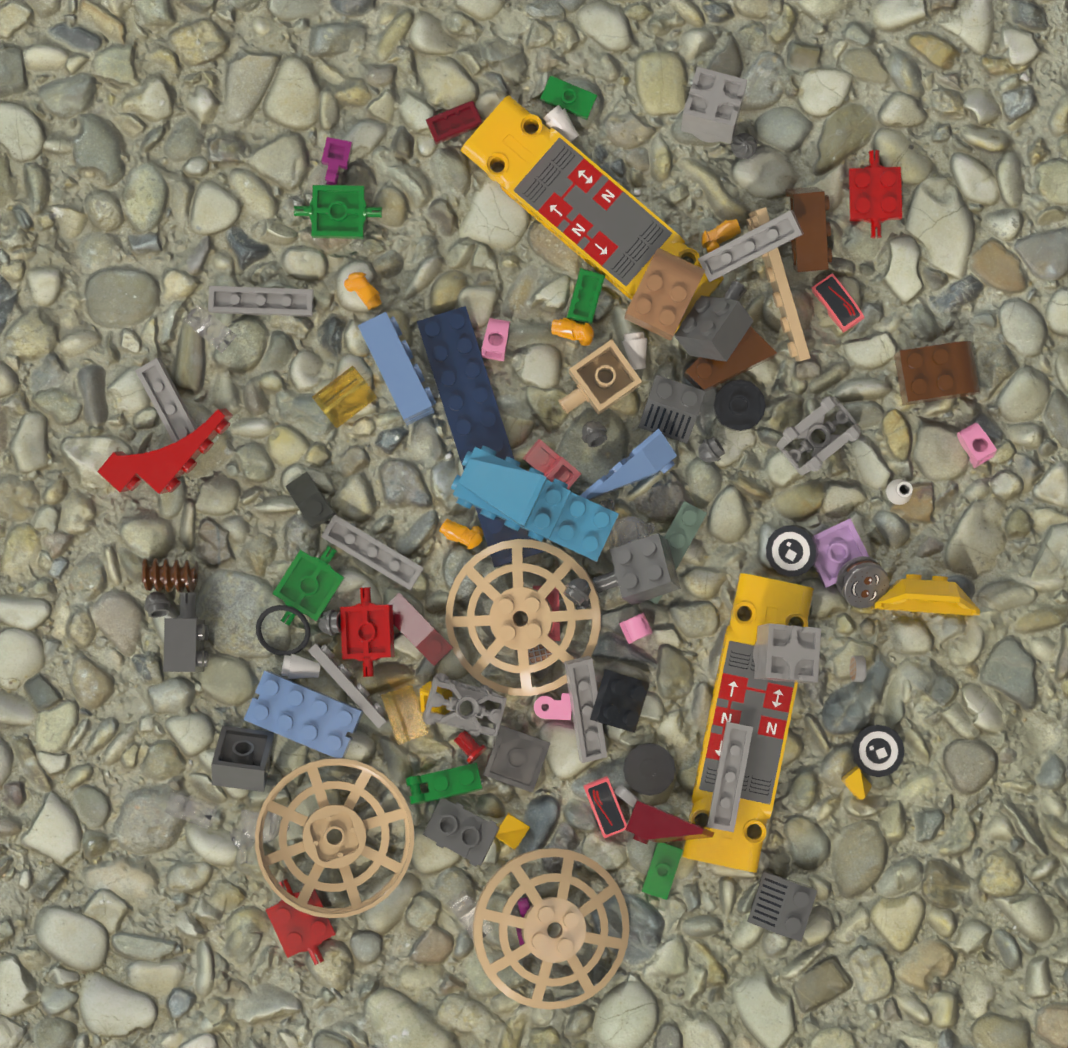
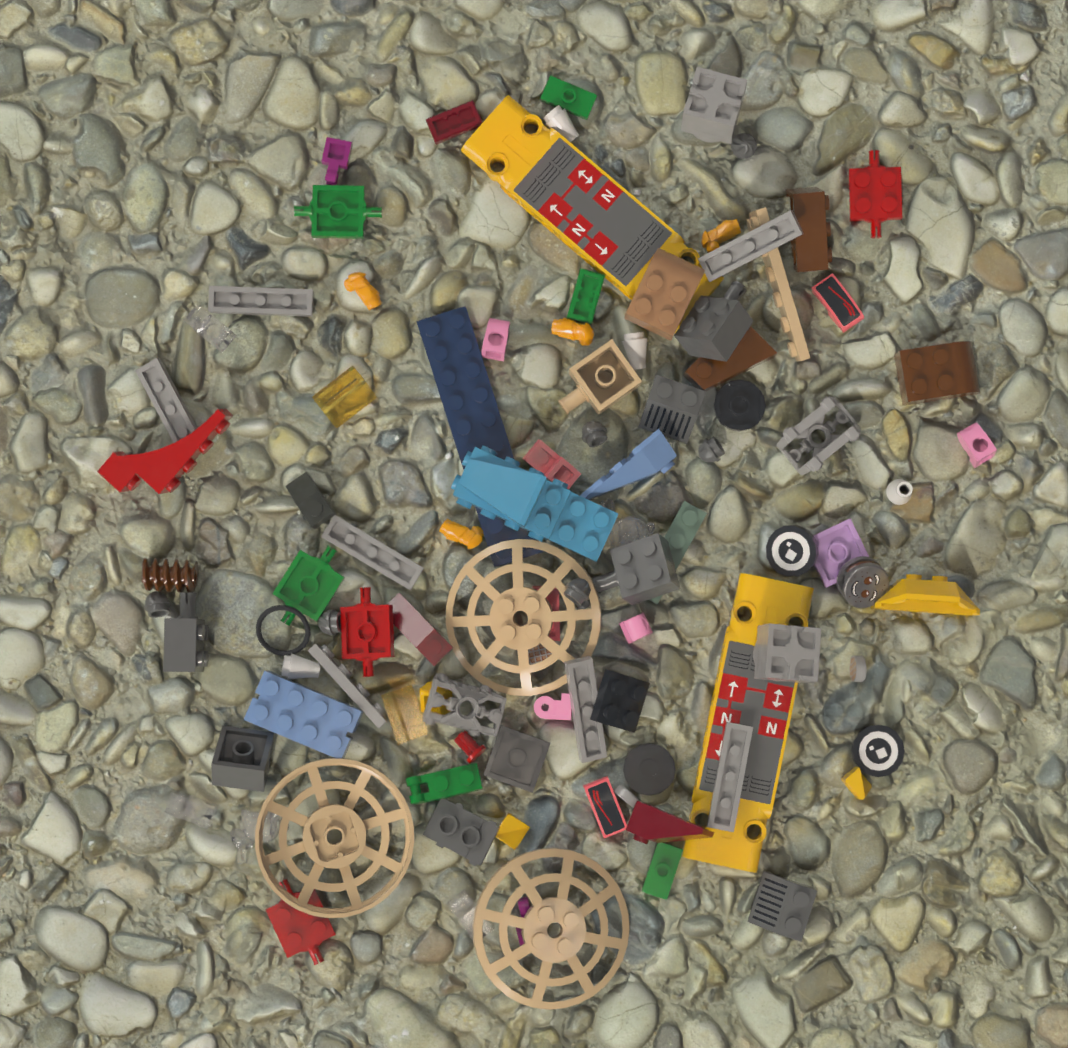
medium blue piece [358,312,436,426] -> none

